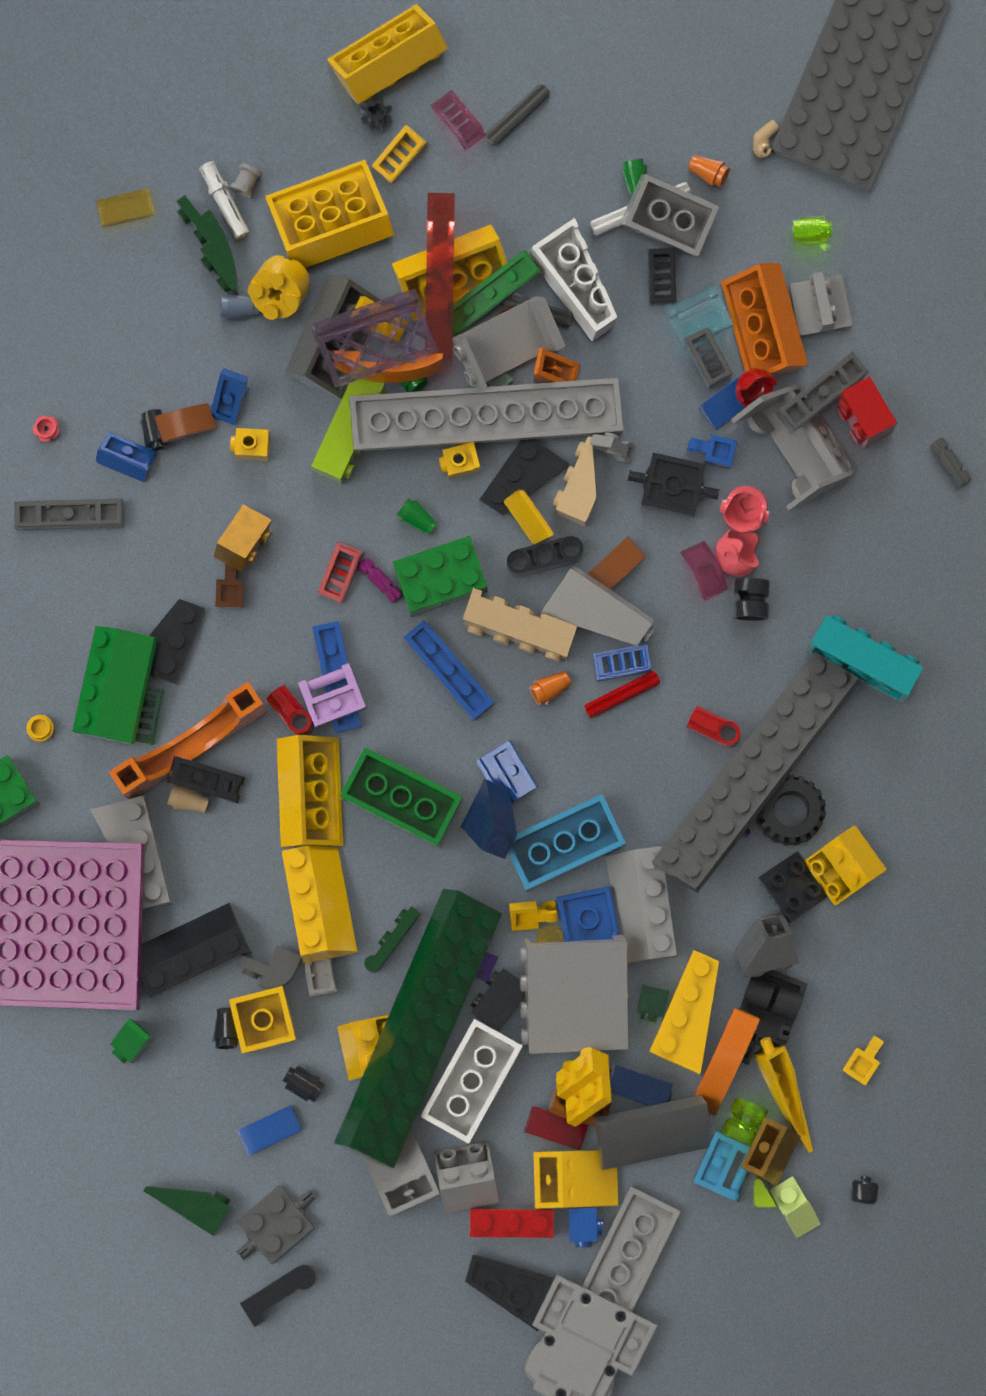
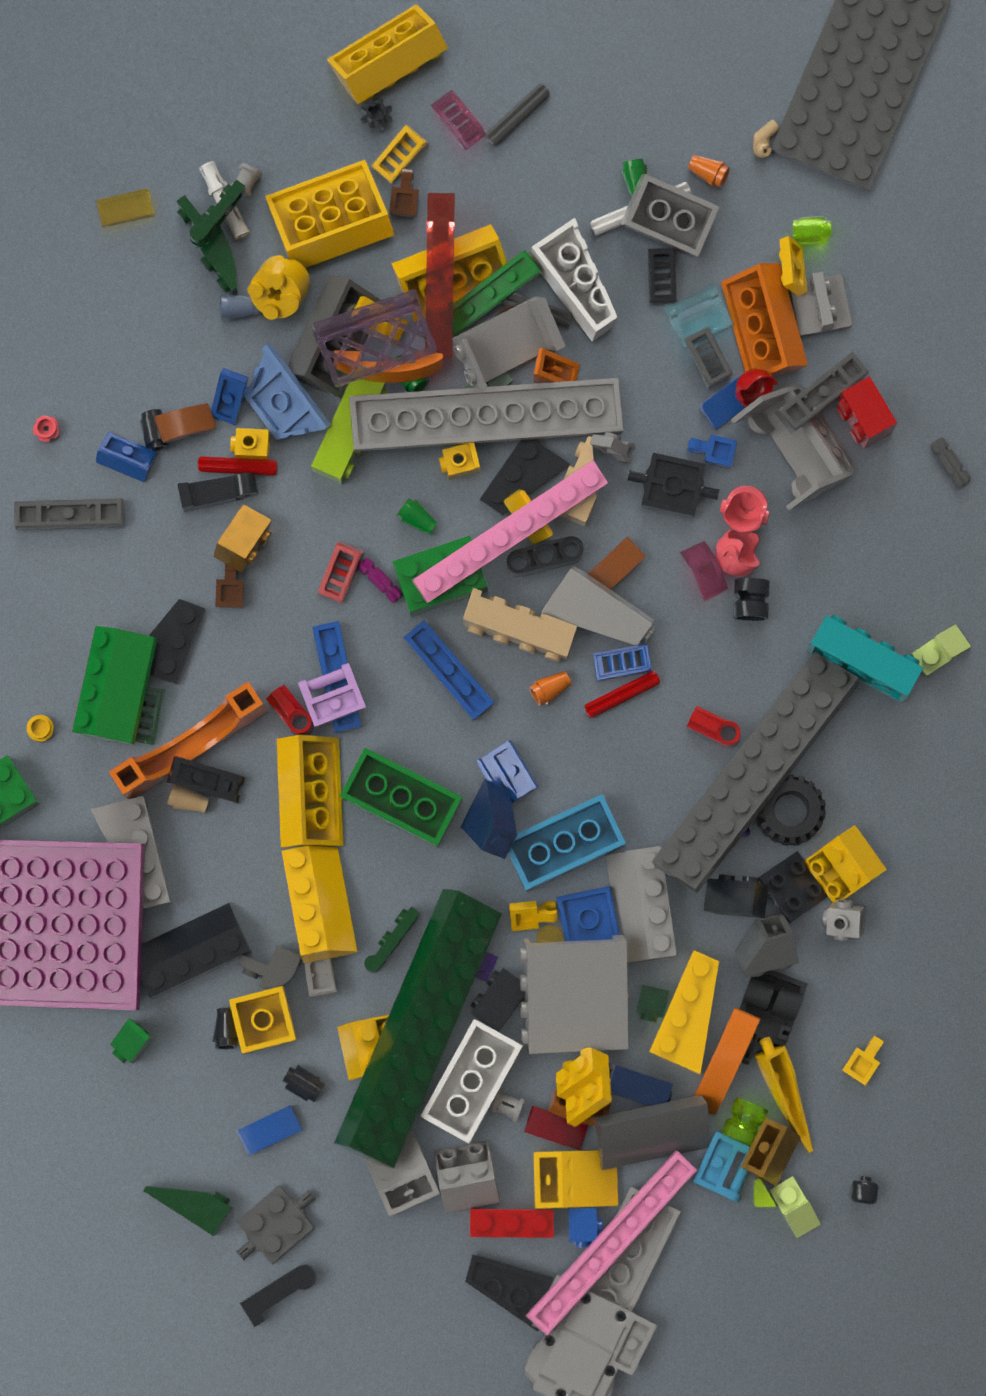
none -> black leg [177,473,258,512]
none -> dark green plate [190,179,245,248]
none -> red axle [197,456,278,475]
none -> medium blue wing [245,343,331,440]
none -> reddish brown plate [389,169,419,218]
none -> bright pink plate [412,461,608,603]
none -> light grey bush [491,1089,525,1122]
none -> bright pink tile [526,1151,697,1336]
none -> black brick [704,874,769,918]
none -> yellow plate [779,236,807,296]
none -> light grey brick [823,899,866,941]
none -> yellowish green slope [911,625,971,677]

